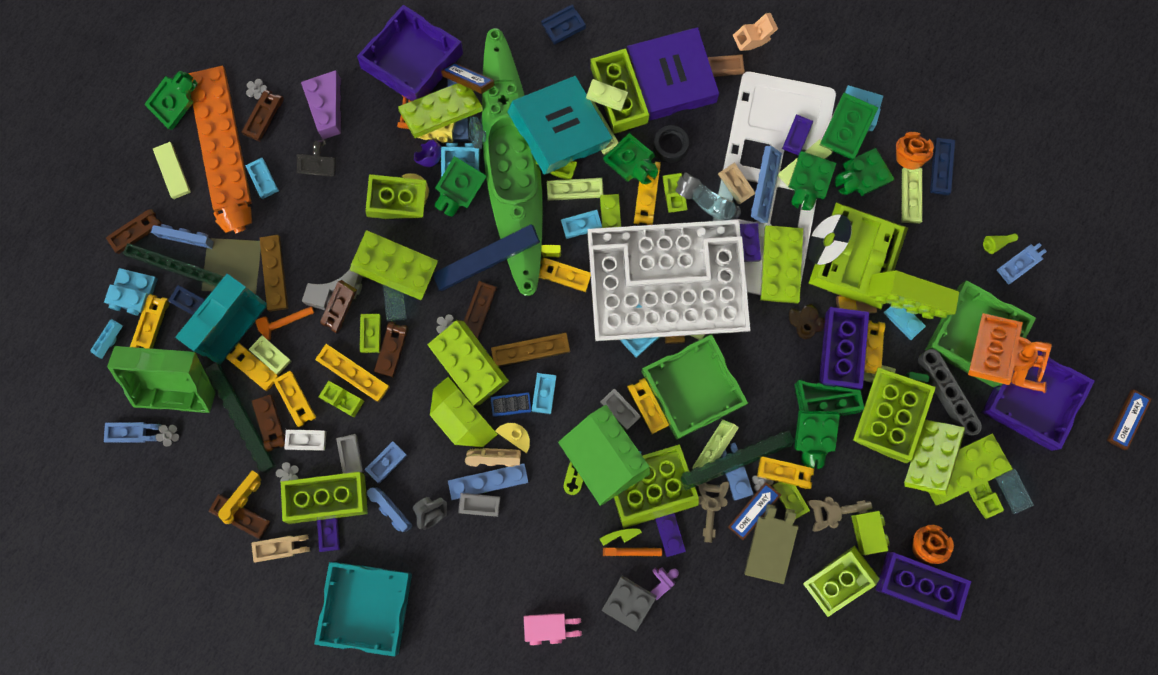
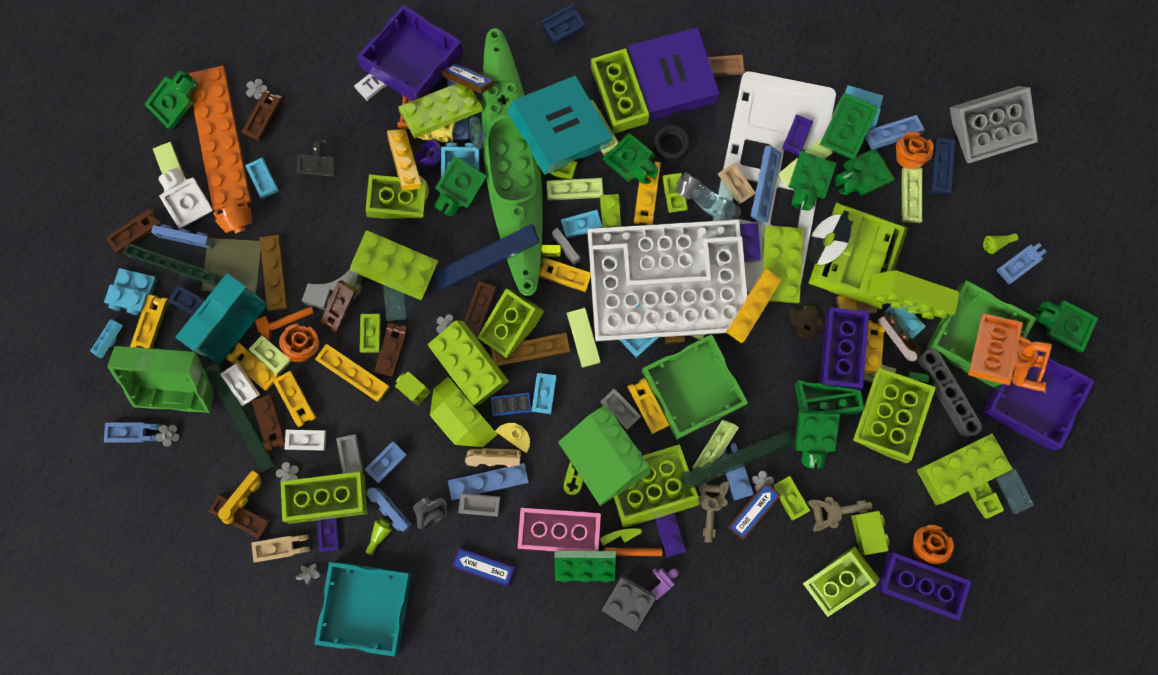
medium lavender wedge [301,70,341,140] -> none
lime slope [319,381,364,417] -> none
bright pink hinge [524,613,582,645] -> none
yellowish green plate [586,79,628,111] -> none
light nougat brick [733,13,778,51] -> none
olive tile [744,504,798,584] -> none
yellow plate [757,457,814,489] -> none
lime plate [904,420,965,496] -> none
tile [1107,390,1151,450] -> none
none -> white plate [159,168,214,228]
none -> white plate [220,363,260,406]
none -> orange cone [279,324,319,362]
none -> light grey plant [296,564,320,585]
none -> white tile [355,74,387,101]
none -> lime cone [365,518,393,555]
none -> yellow plate [387,129,421,191]
none -> lime brick [395,372,431,406]
none -> tile [452,548,515,587]
none -> lime slope [477,289,544,358]
none -> bright pink brick [518,508,601,551]
none -> light grey tile [552,228,580,266]
none -> green plate [555,551,616,582]
none -> yellowish green tile [567,308,600,368]
none -> yellow plate [726,269,782,343]
none -> medium blue plate [865,115,925,150]
none -> reddish brown plate [878,310,922,361]
none -> light grey slope [950,86,1038,163]
none -> green plate [1035,300,1098,352]

